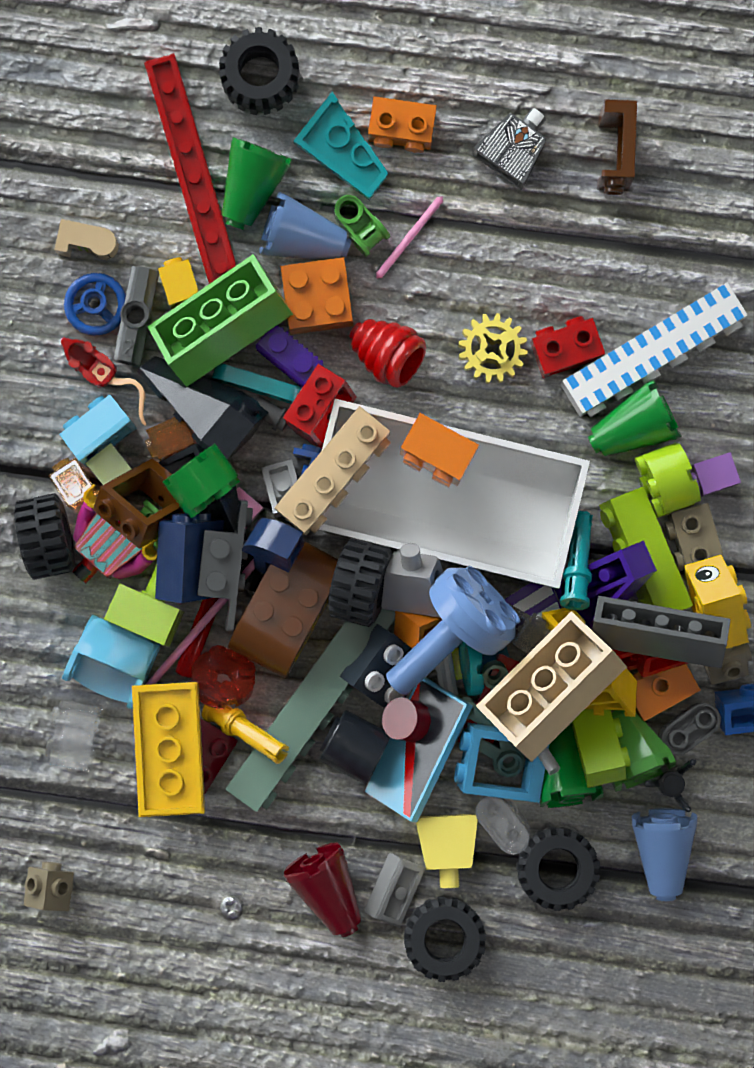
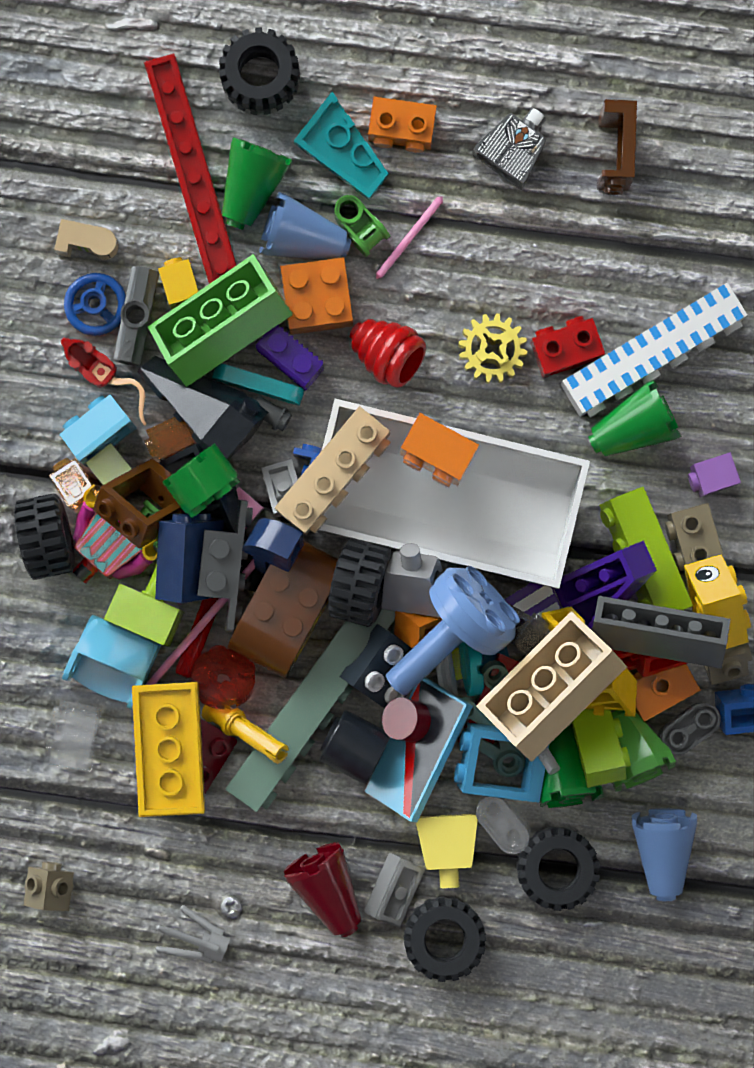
red window [283,363,357,450] -> none
teal pin [560,511,593,610] -> none
lime brick [635,443,701,518] -> none
black plant [644,759,696,813] -> none
none -> light grey plant [155,905,230,964]

